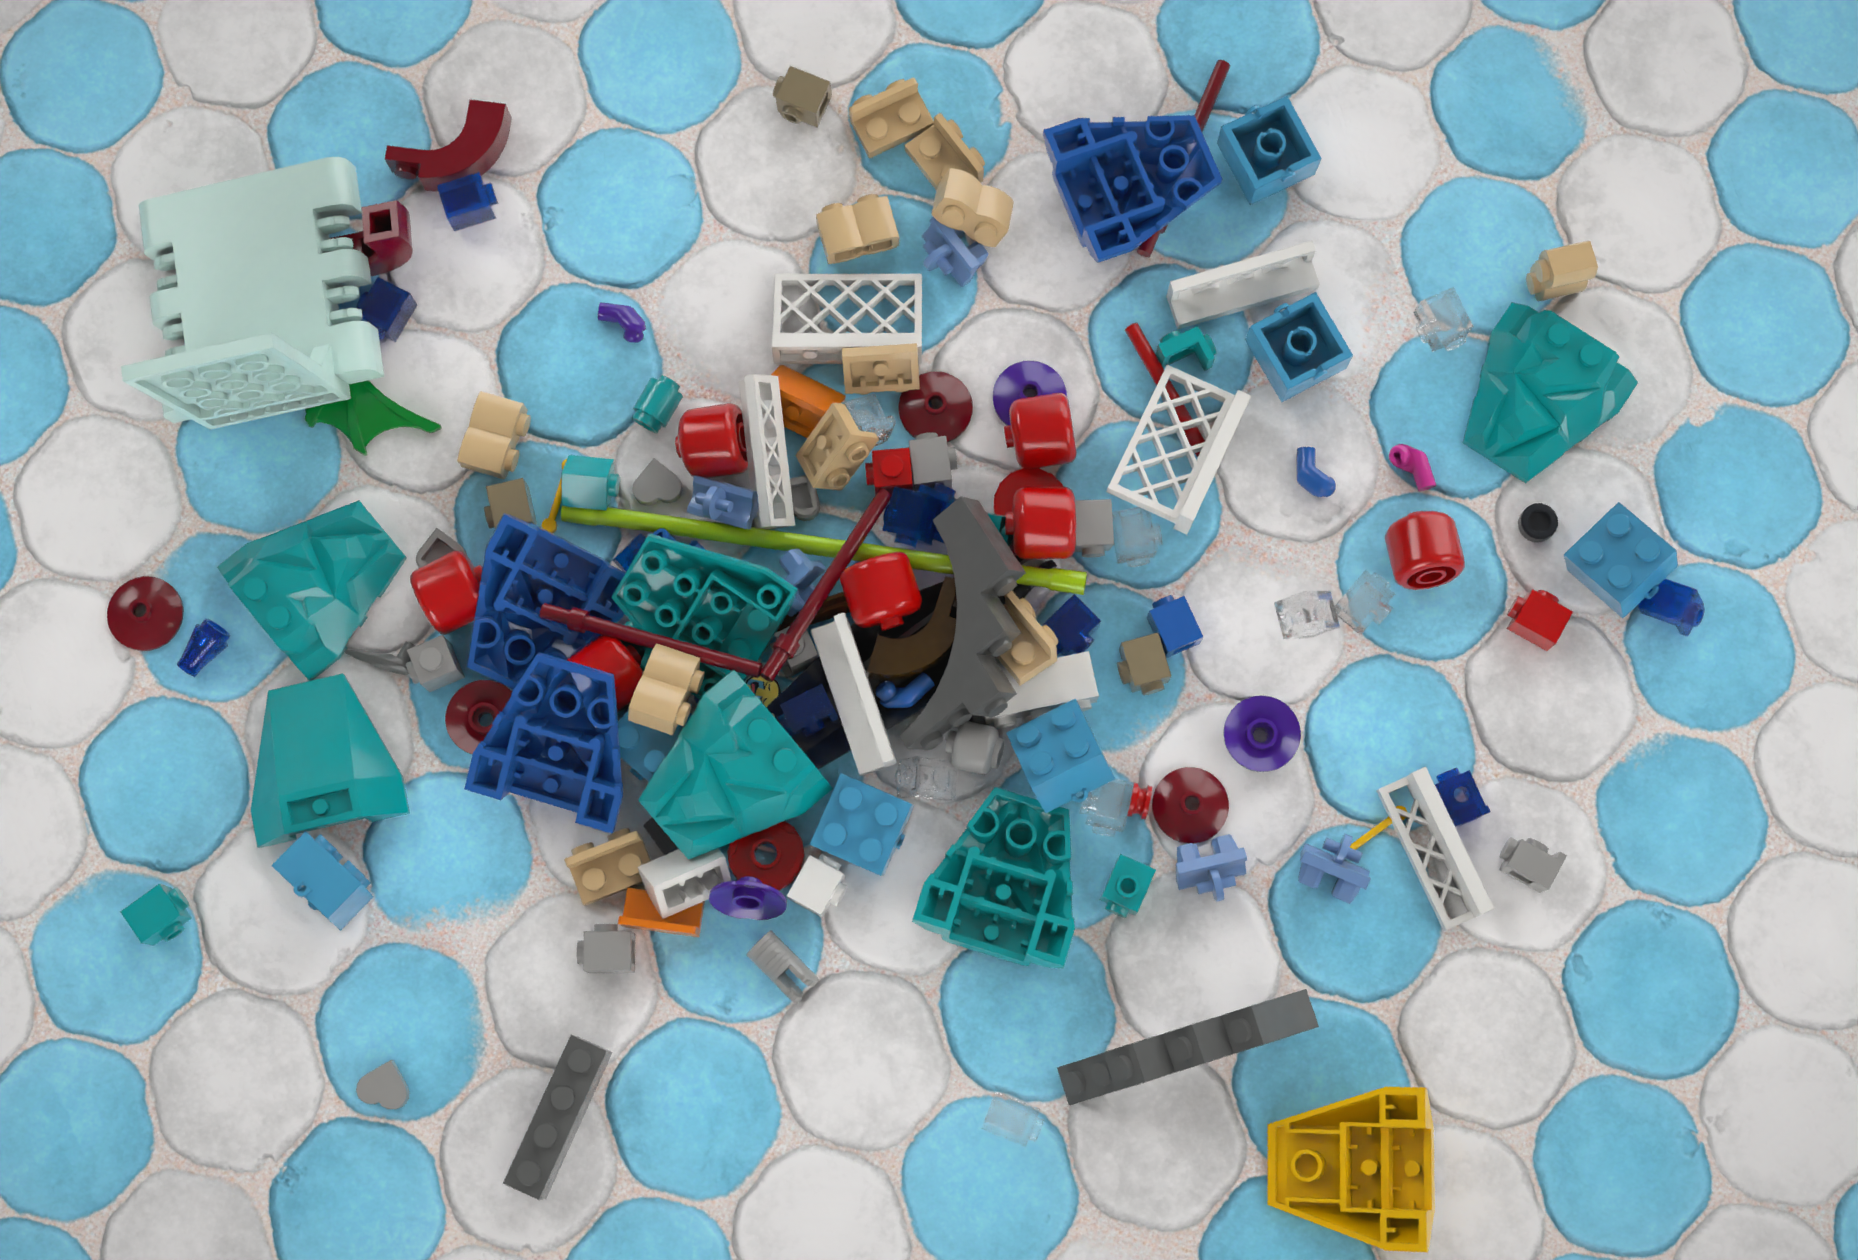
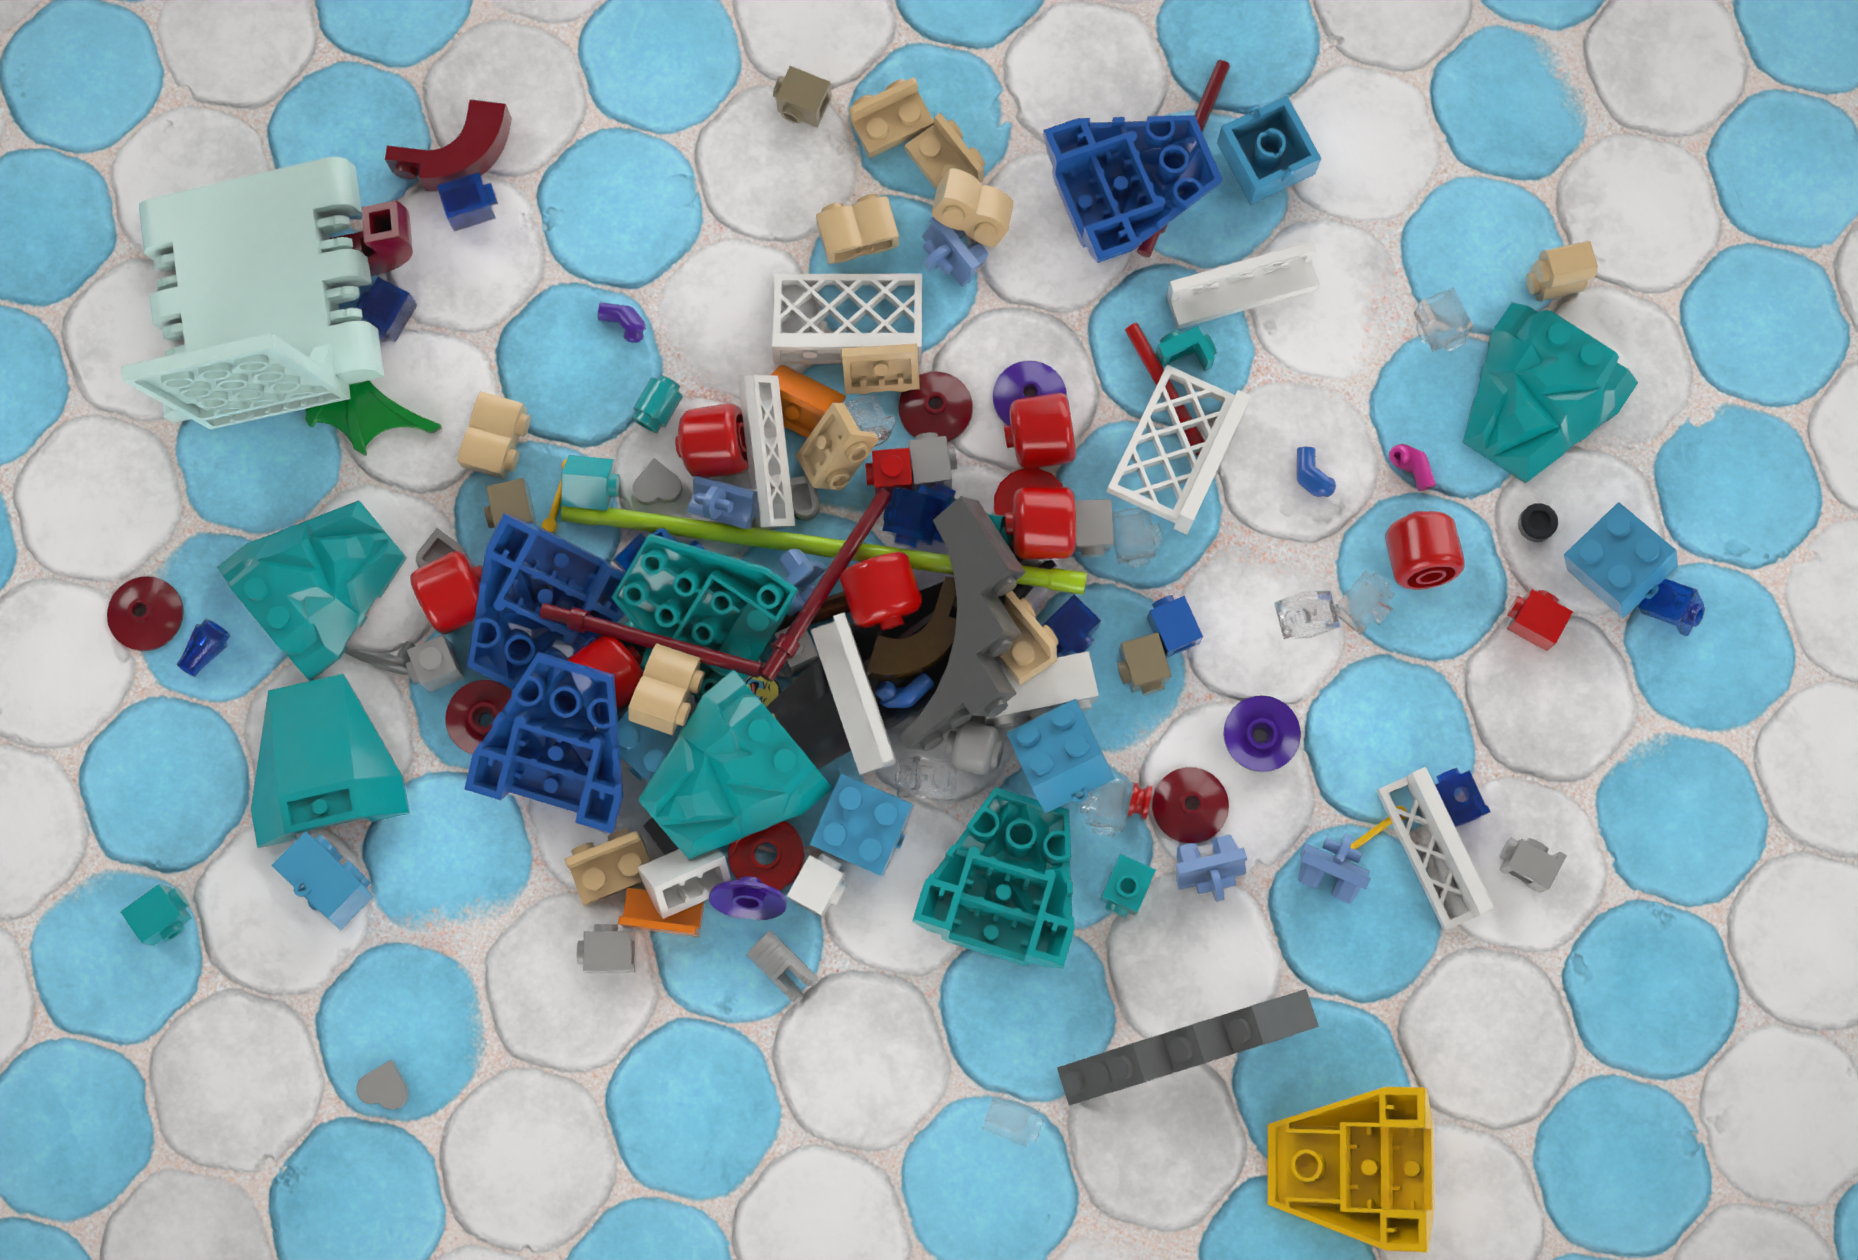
dark grey brick [503,1035,613,1200] -> none
clear blue brick [777,684,840,737] -> none
dark azure brick [1245,292,1353,402] -> none

